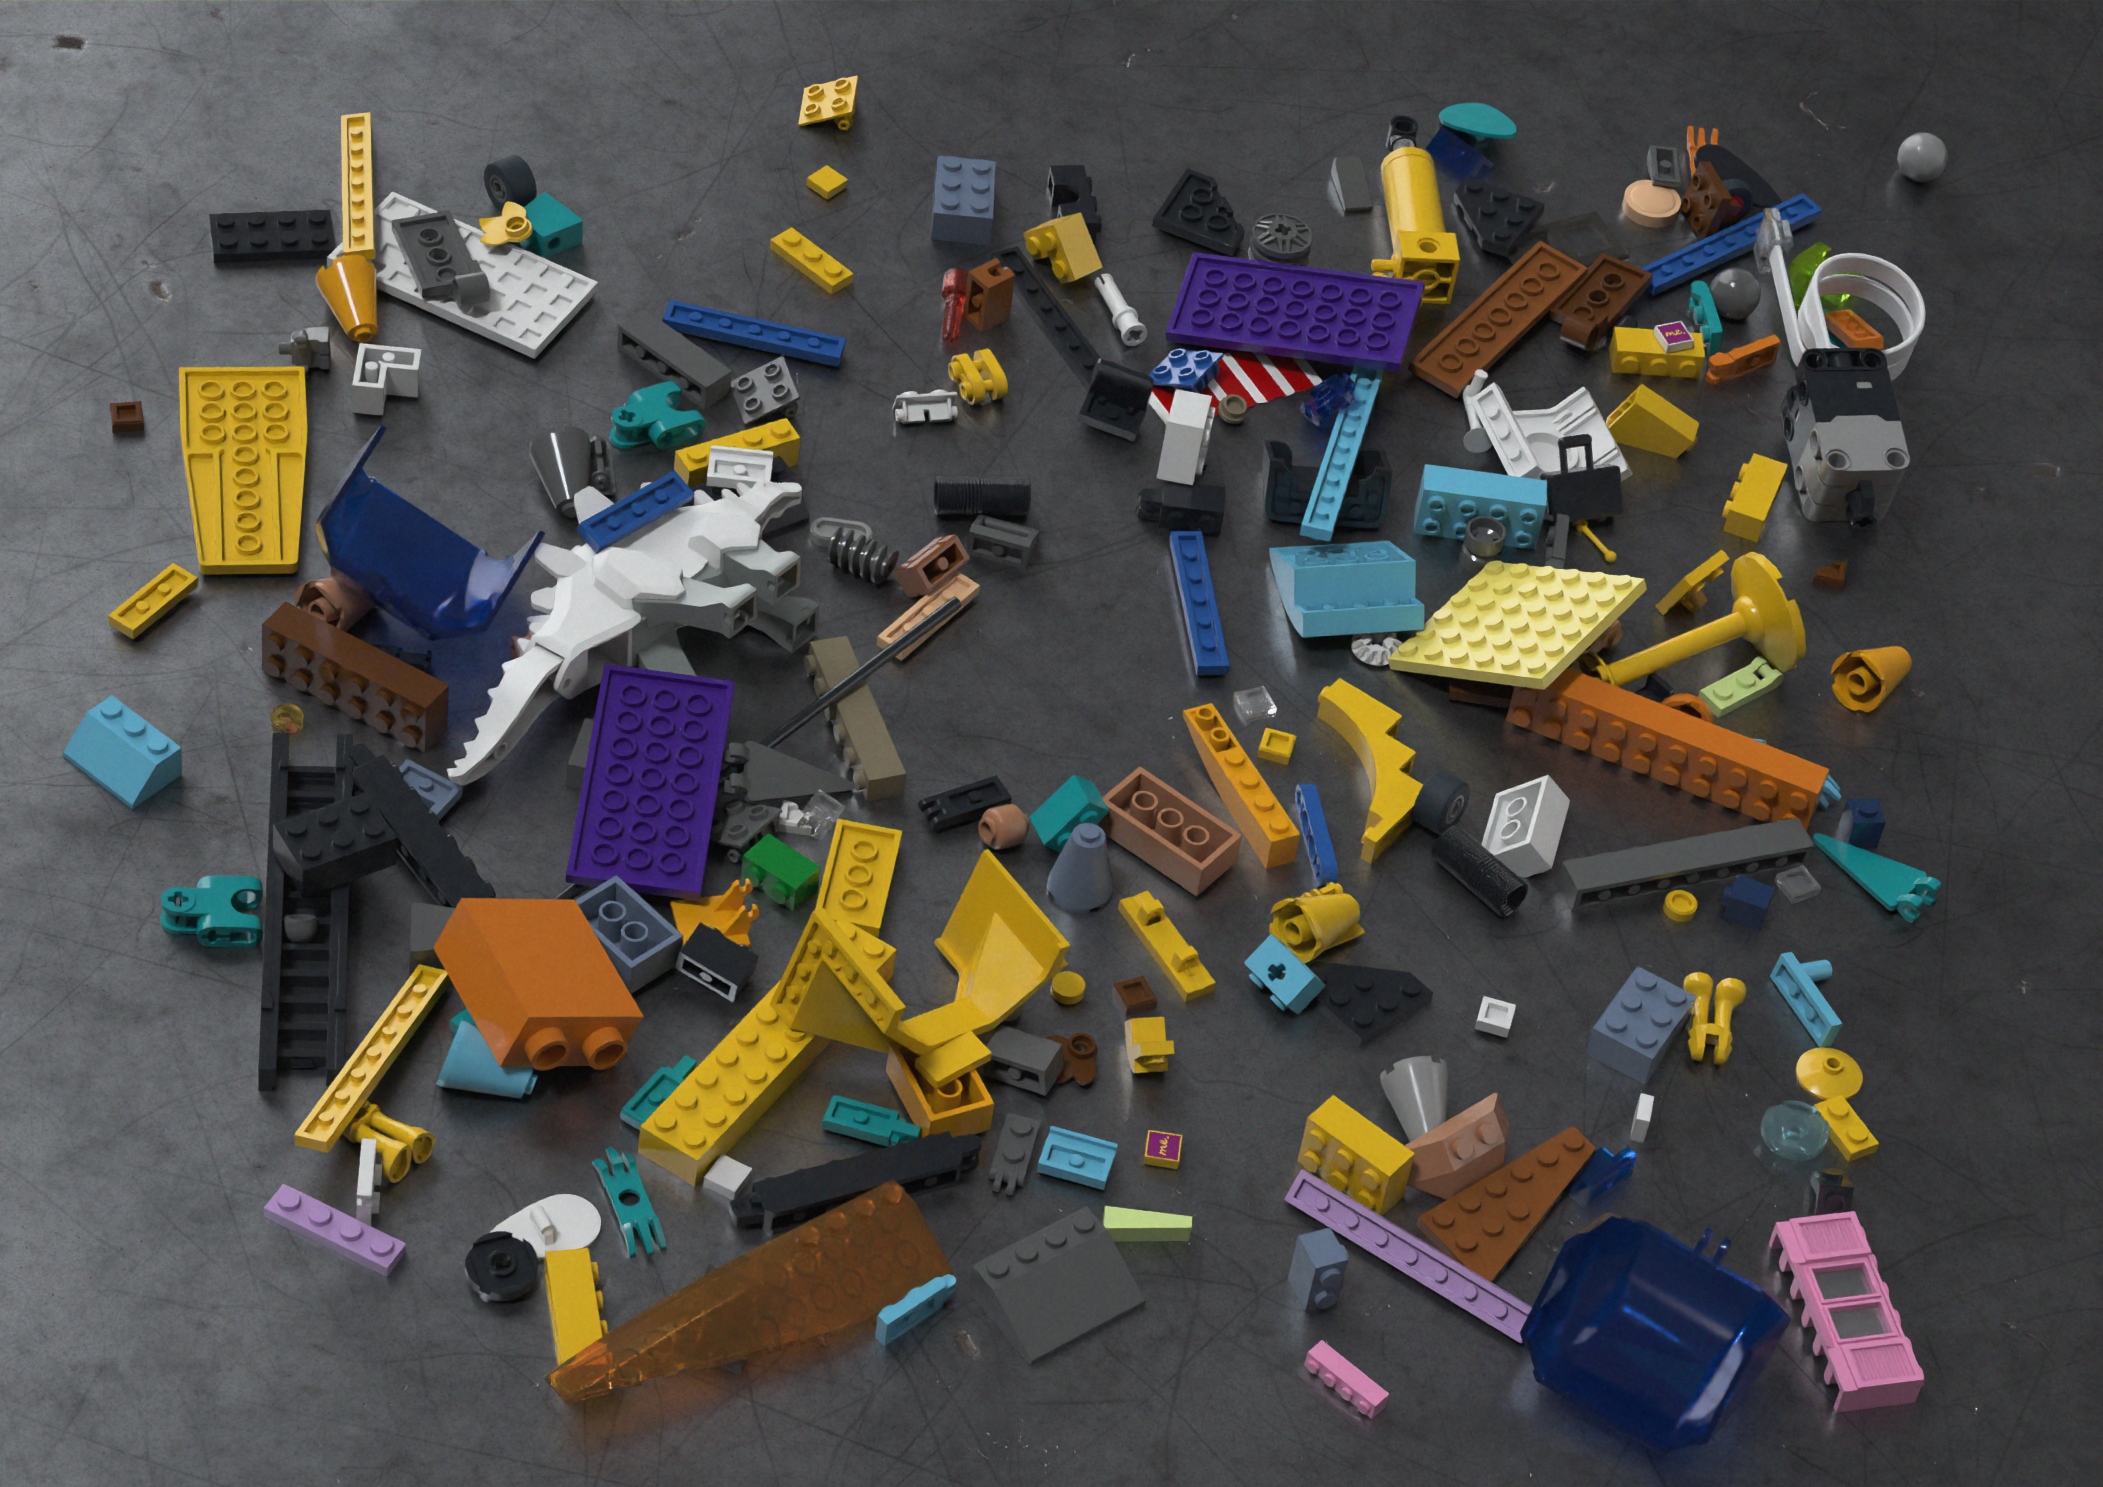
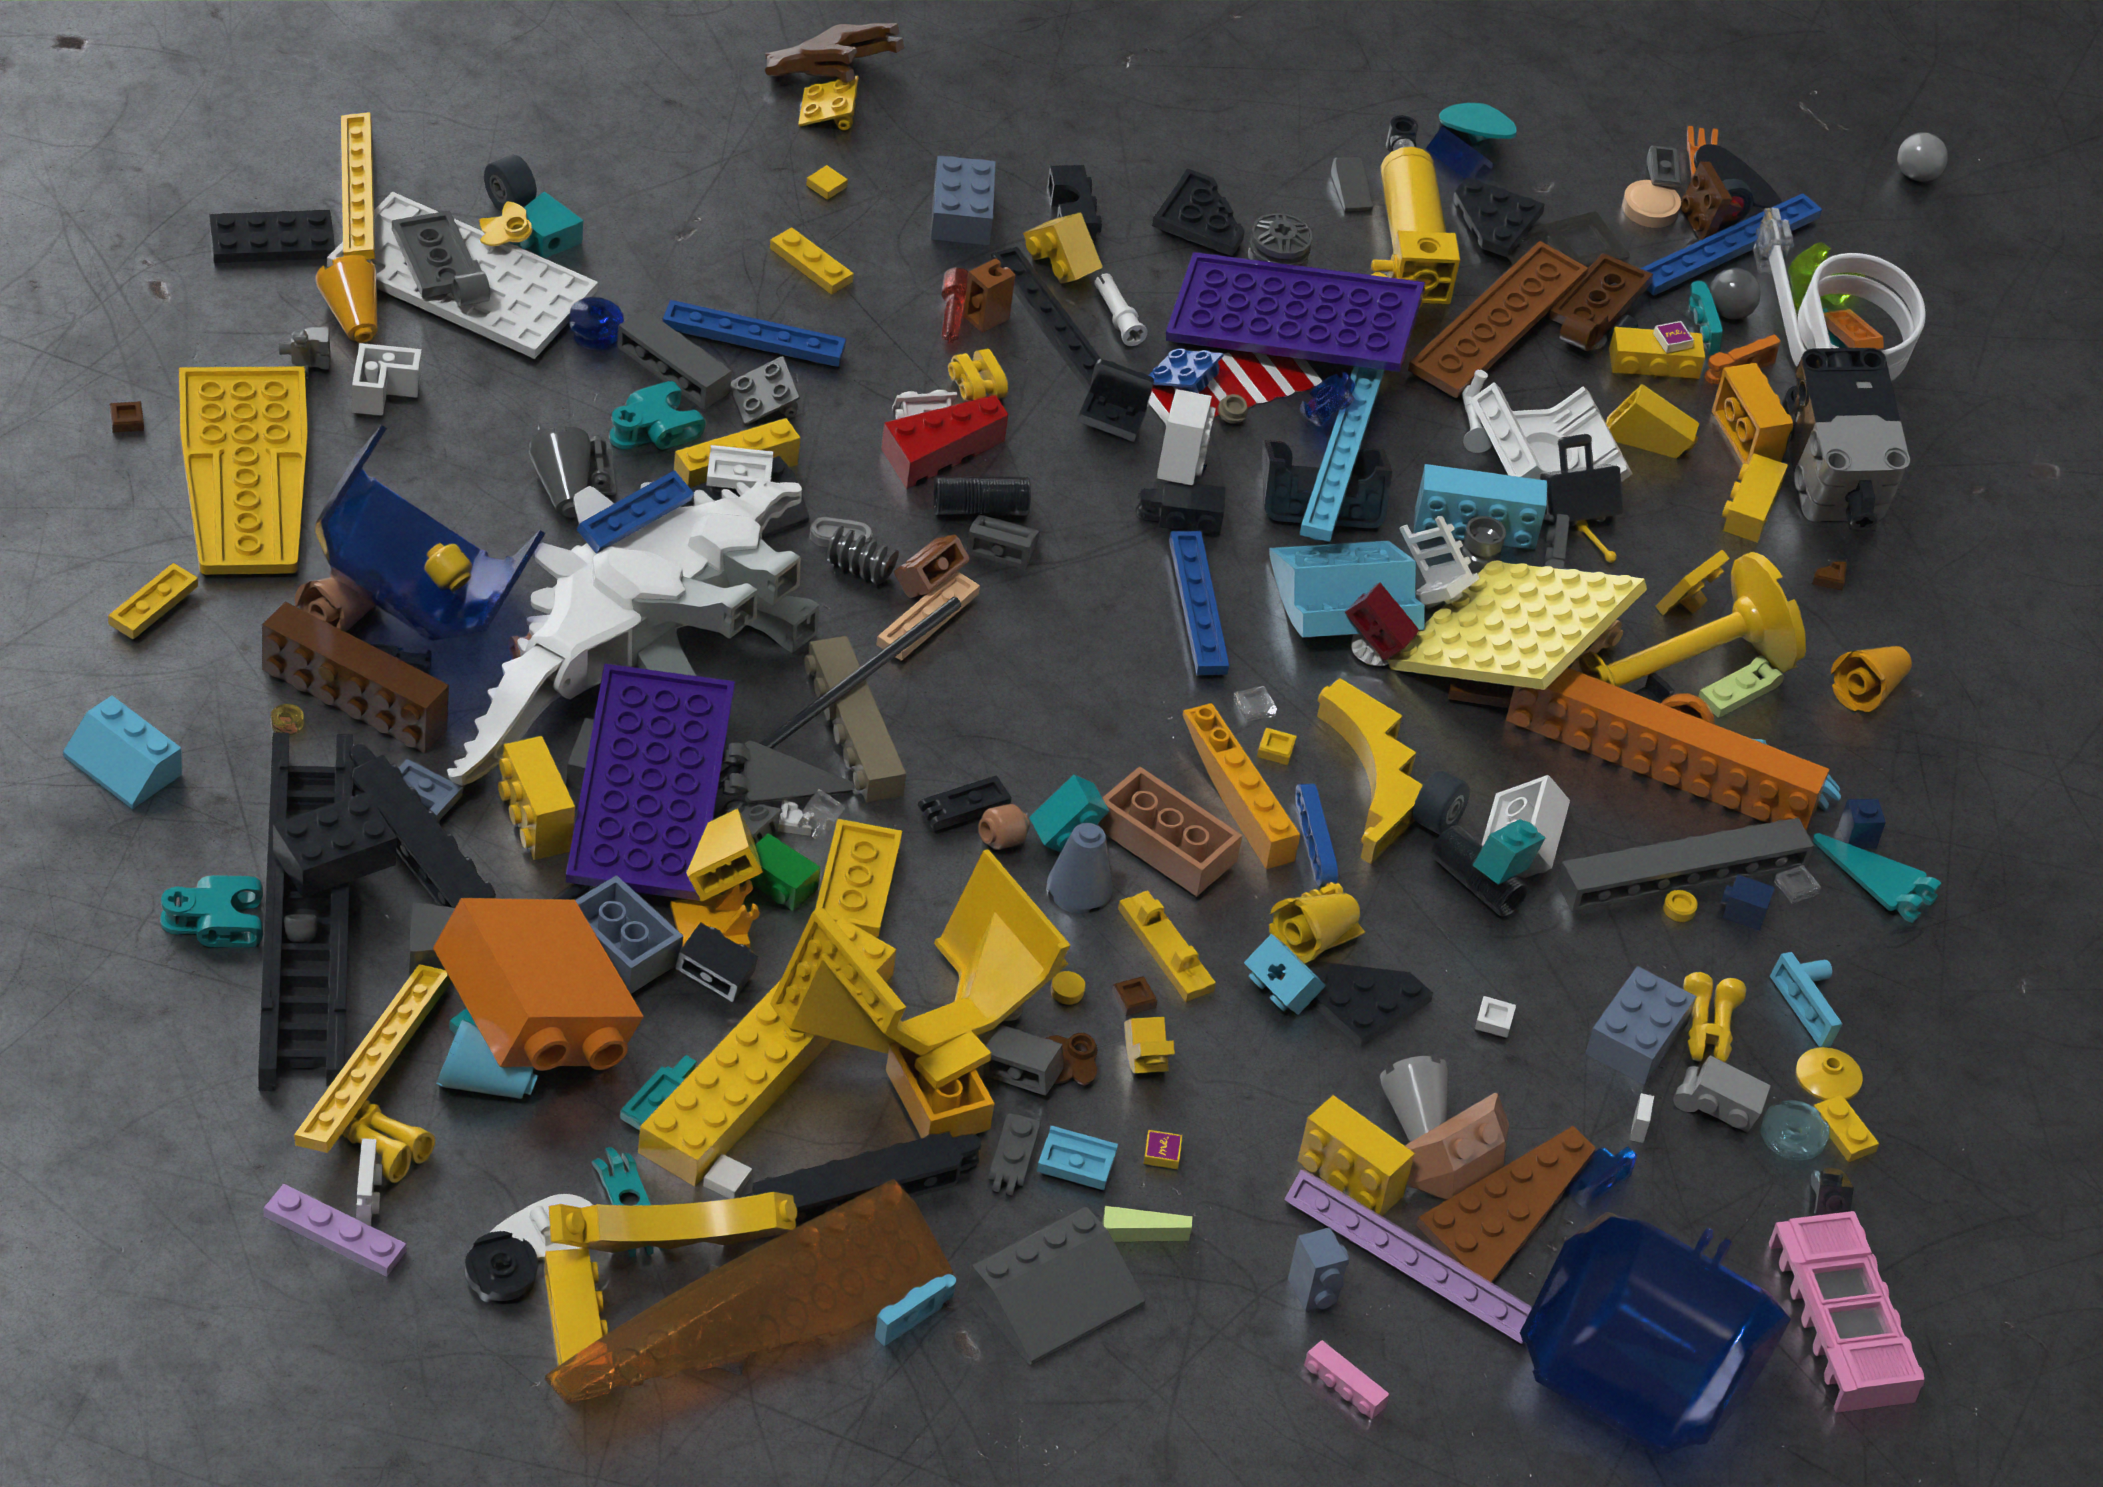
teal hinge [822,1095,921,1147] -> none
none -> yellow head [424,543,472,592]
none -> yellow brick [498,736,575,860]
none -> yellow arch [548,1192,797,1253]
none -> clear blue piece [569,297,624,350]
none -> yellow slope [686,808,763,901]
none -> reddish brown animal [765,23,905,83]
none -> red wedge [881,395,1008,489]
none -> dark red hinge [1345,582,1420,660]
none -> white plate [1399,516,1480,609]
none -> teal brick [1473,819,1546,885]
none -> light grey hinge [1673,1055,1771,1133]
none -> light orange brick [1712,363,1793,464]

